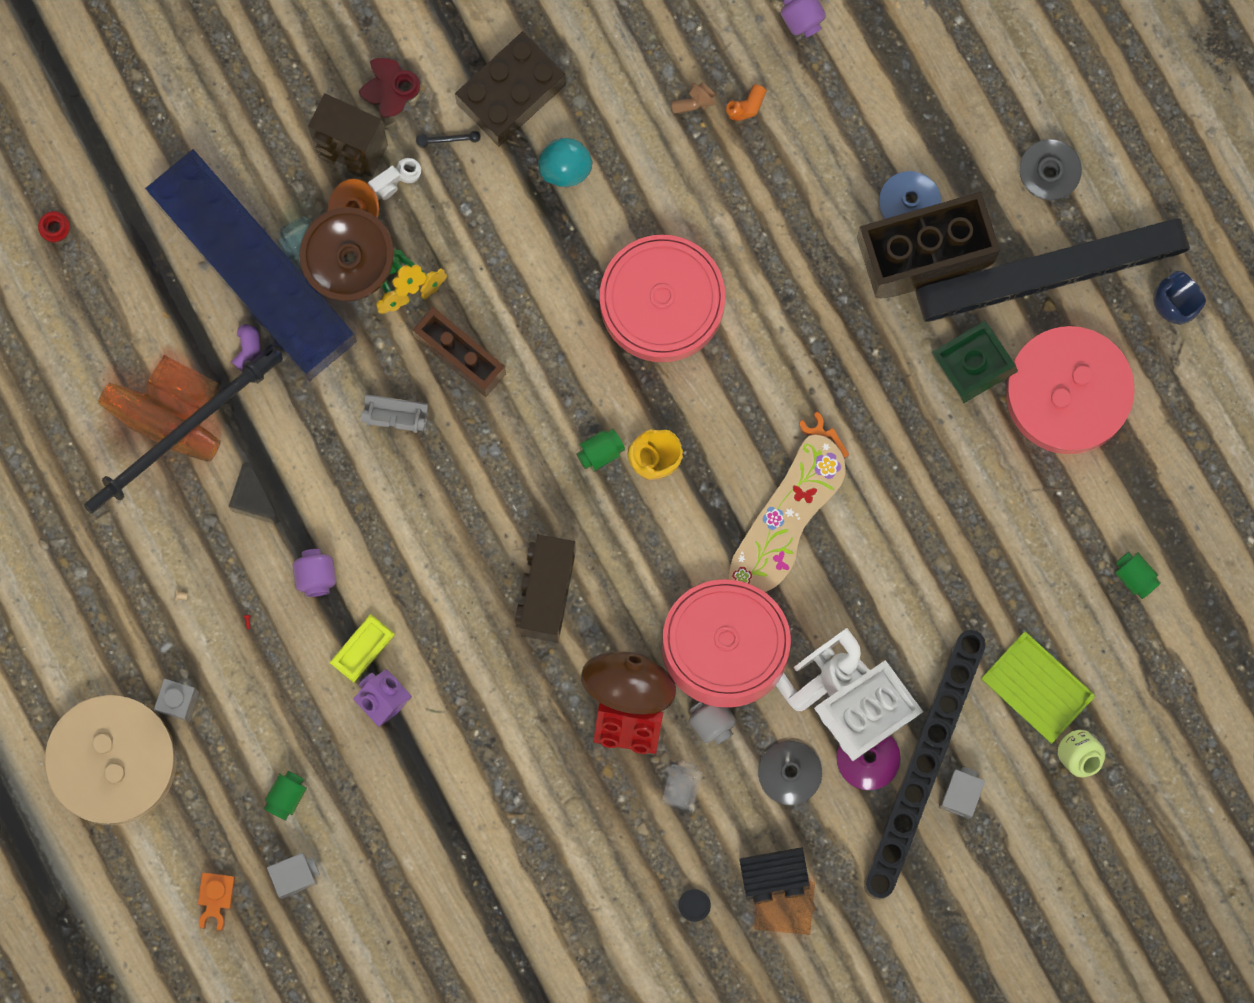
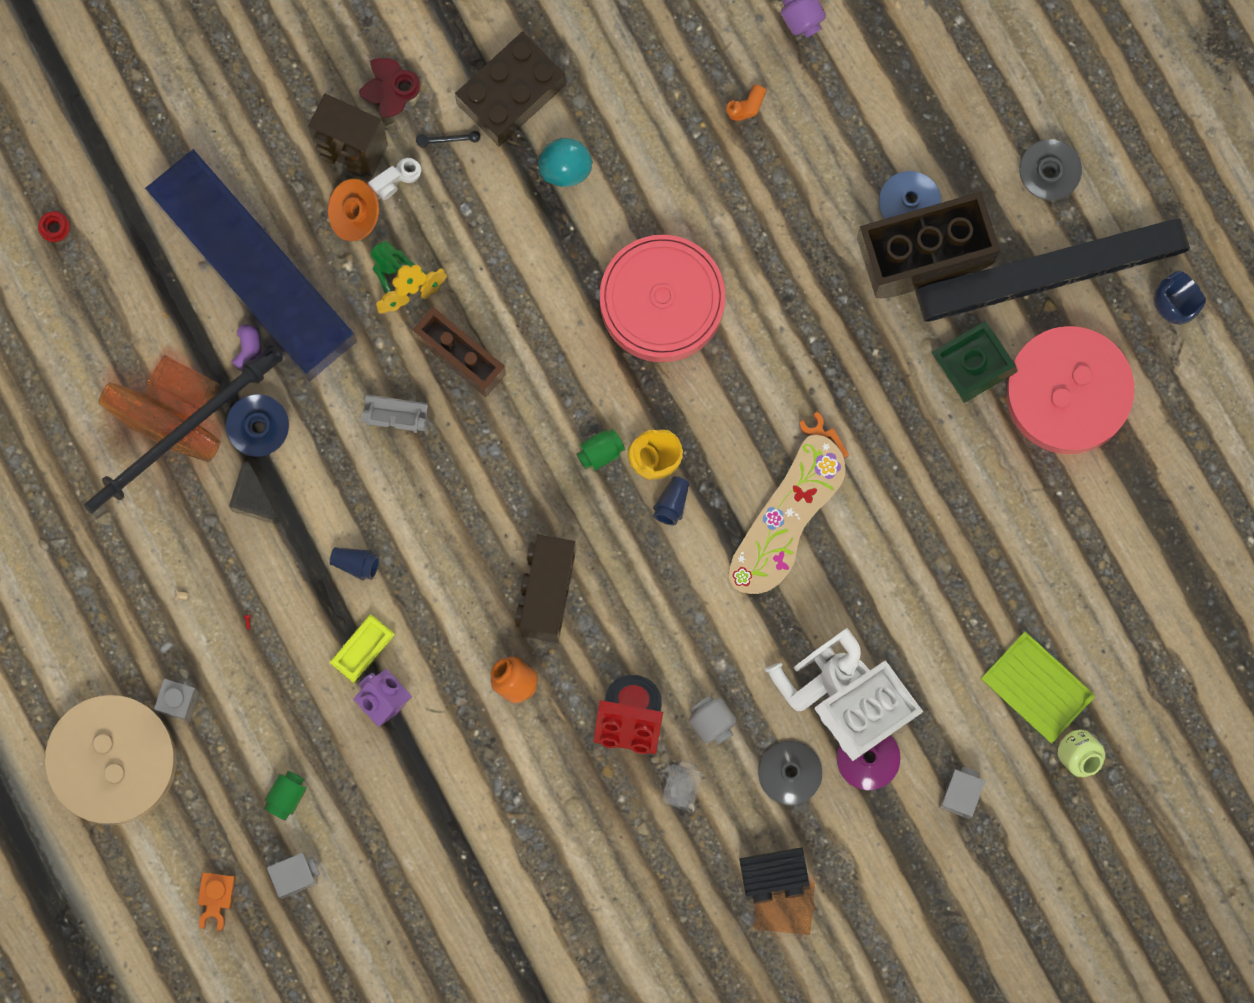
clear light blue head [277,216,313,262] -> none
medium lavender head [292,549,336,597] -> none
reddish brown dish [300,207,394,302] -> none
reddish brown dish [581,652,676,714] -> none
coral brick [661,579,791,707] -> none
medium nougat plate [672,82,715,114] -> none
black piece [679,889,711,922] -> none
black beam [864,630,986,900] -> none
green brick [1114,552,1161,599] -> none
none -> dark blue dish [226,394,289,457]
none -> dark blue cone [330,547,379,581]
none -> orange head [490,656,538,704]
none -> dark blue cone [653,476,689,526]

